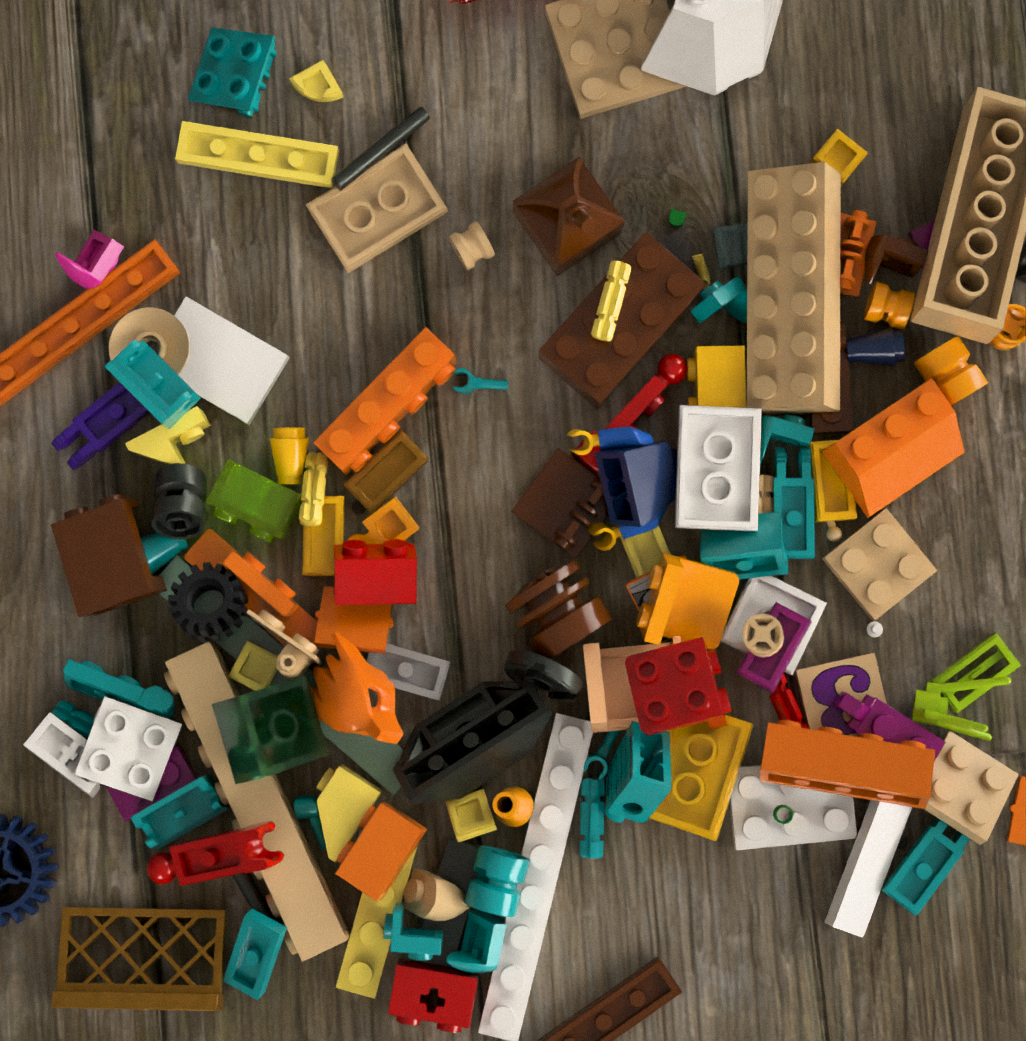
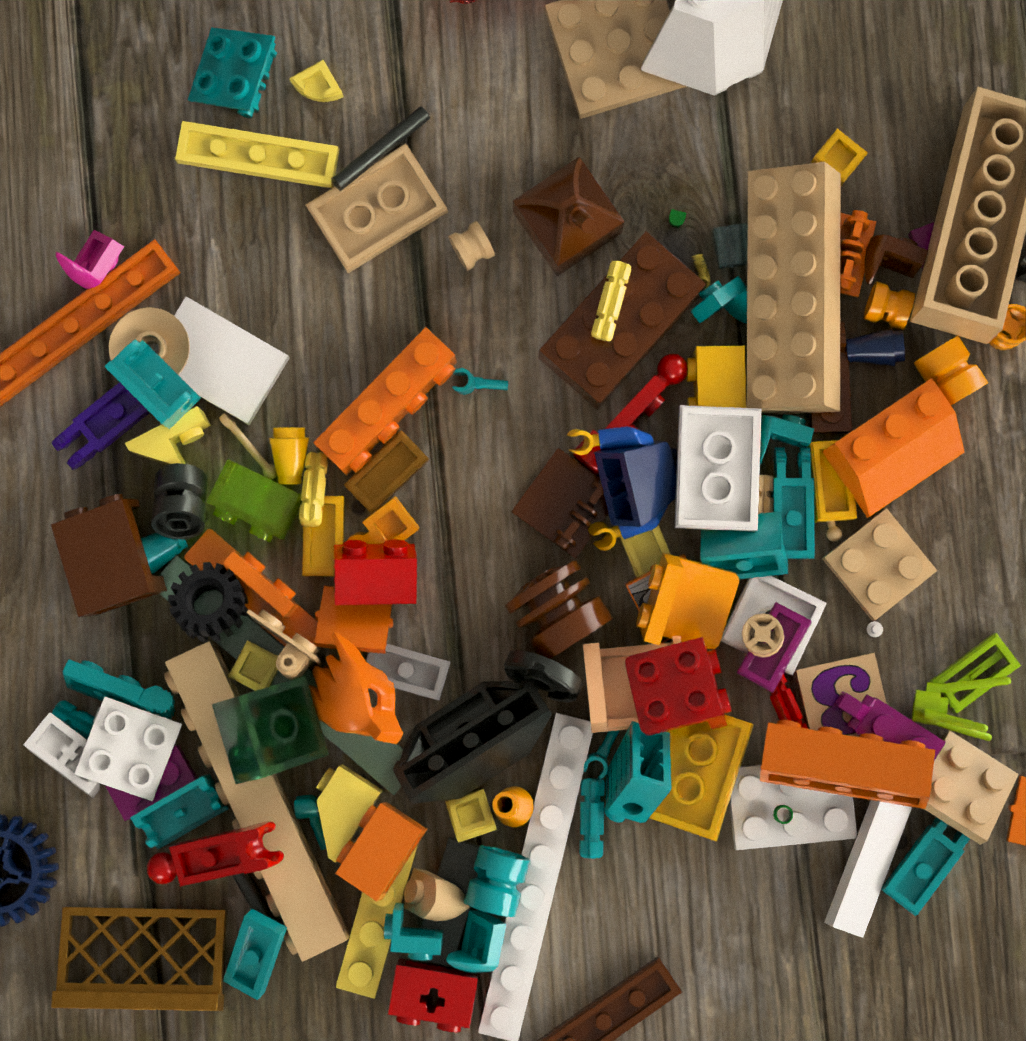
none -> tan hinge [219,412,277,480]

